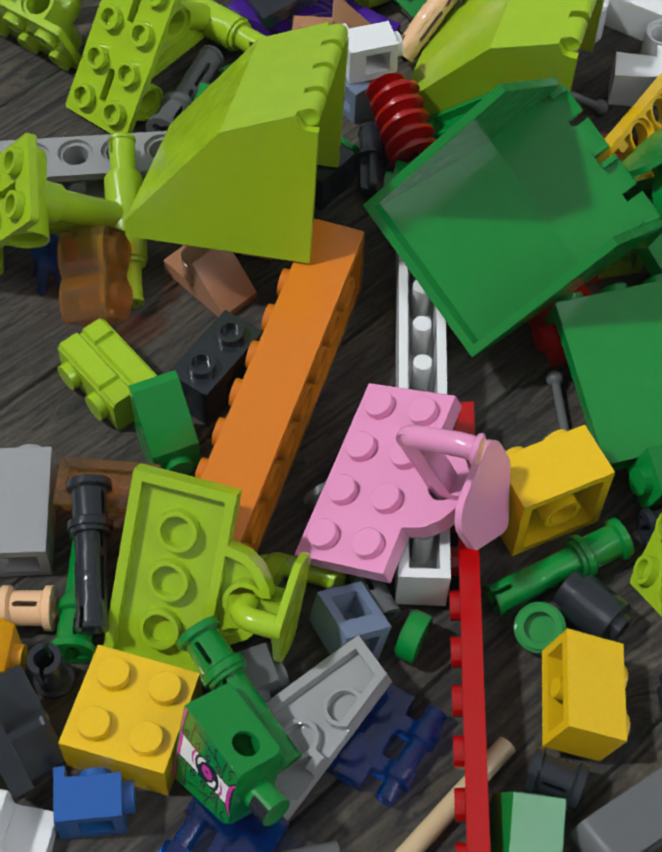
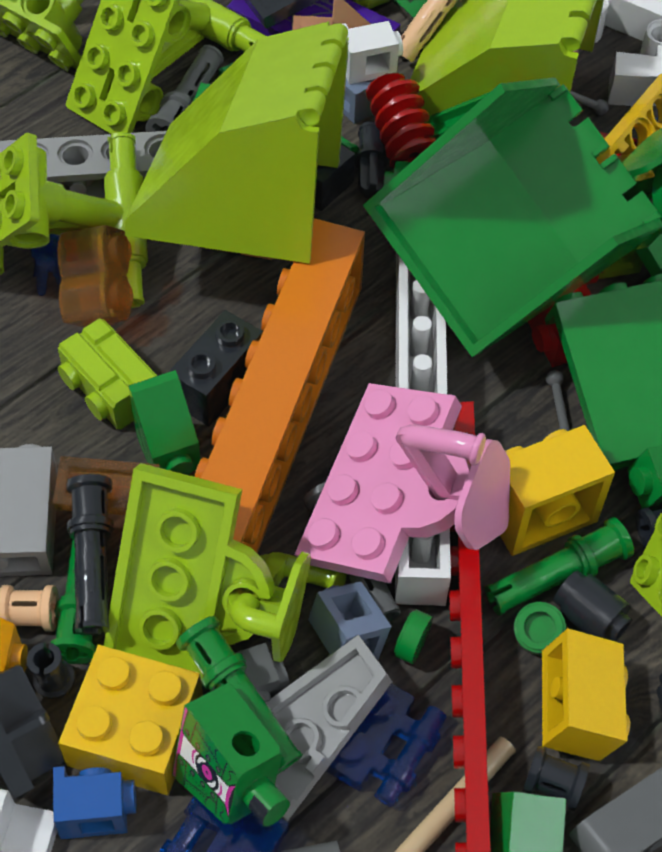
nougat slope [164,245,257,317] -> none

